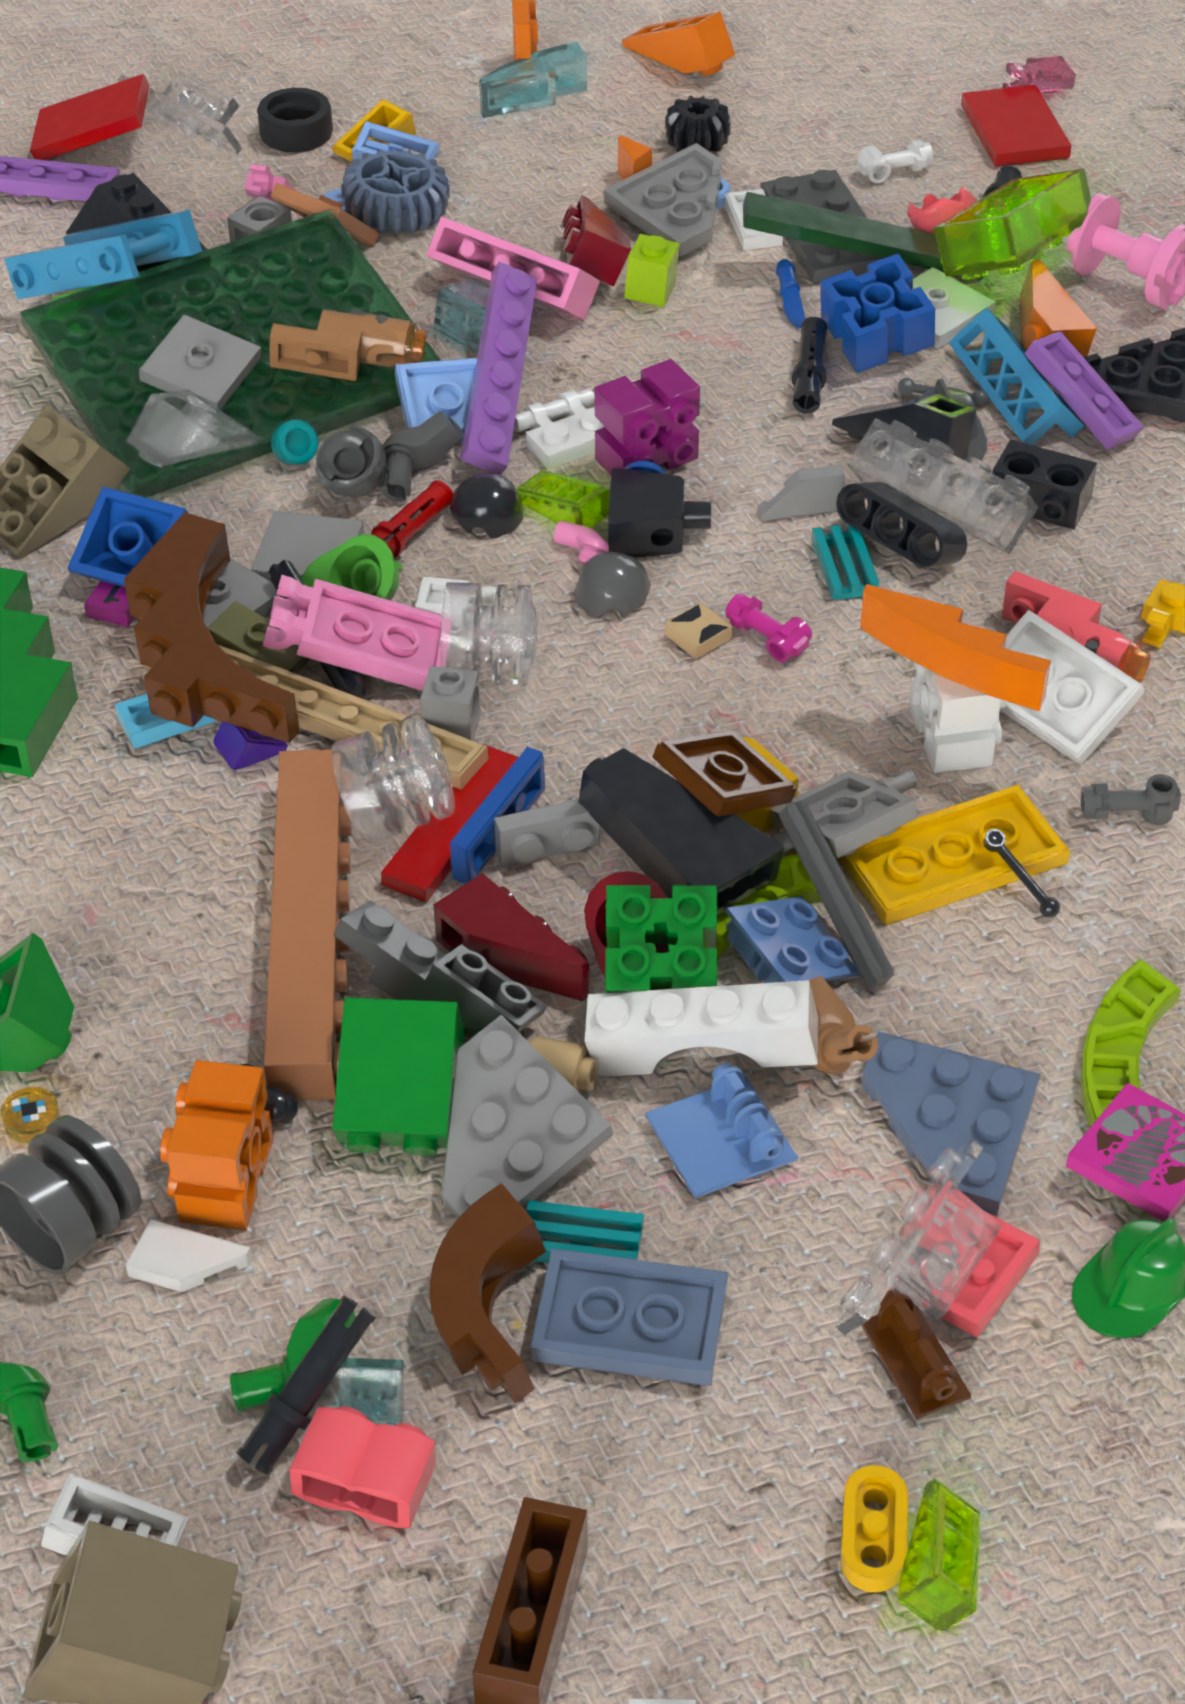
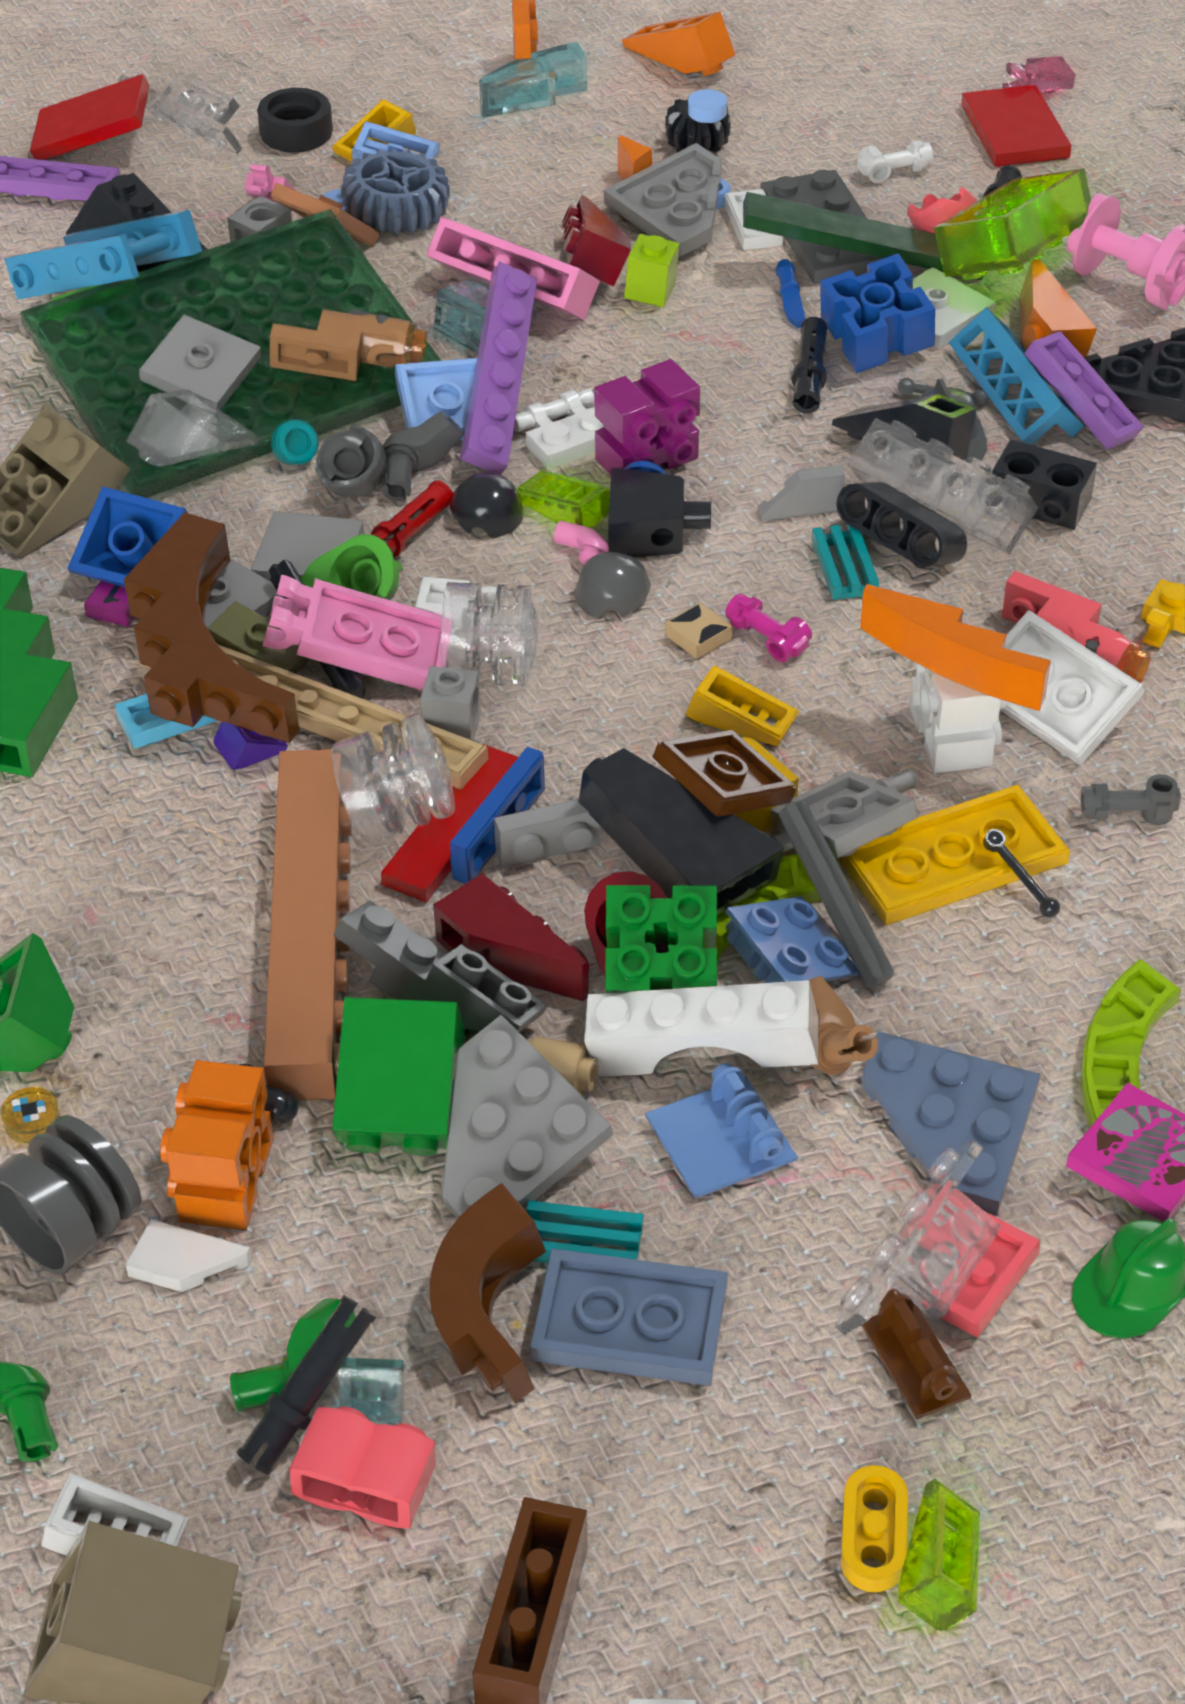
none -> yellow slope [685,665,799,747]
none -> light blue tile [688,89,727,123]

